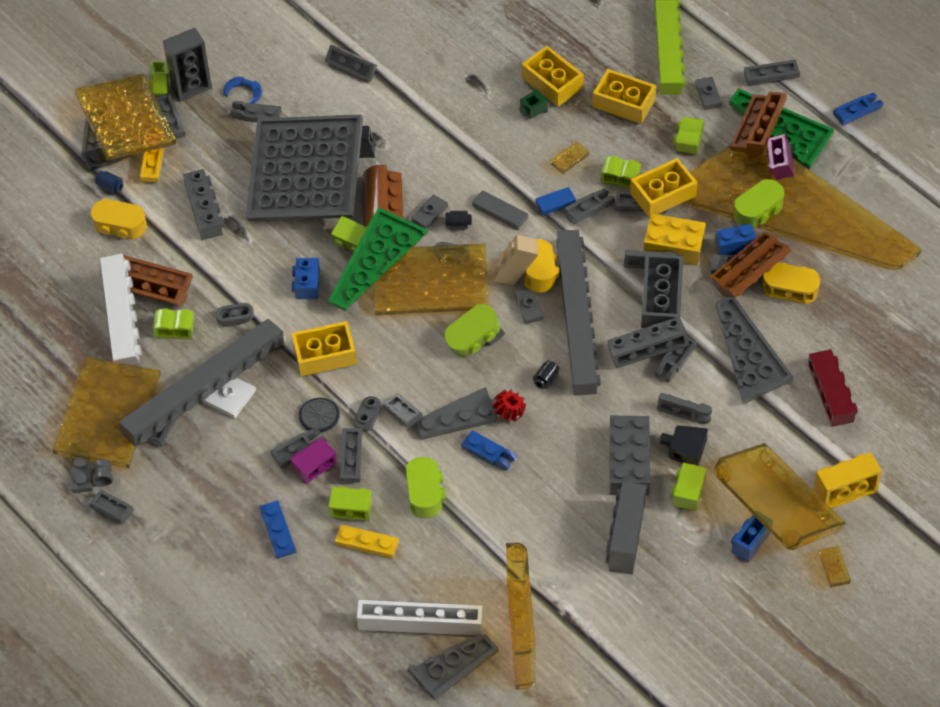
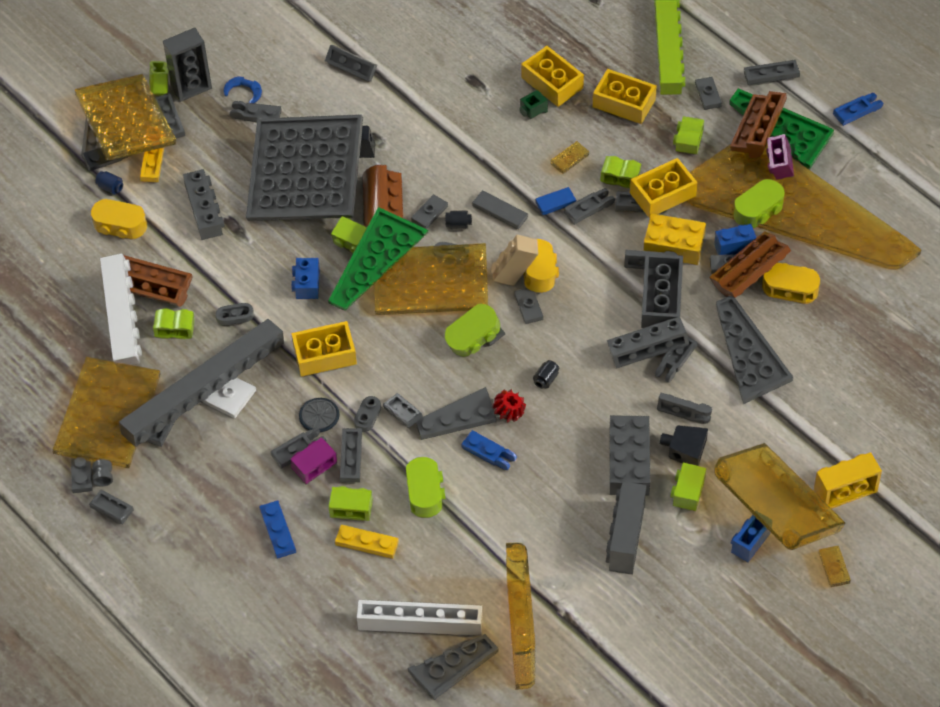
dark grey brick [556,229,601,396] -> none
dark red brick [807,349,858,427] -> none

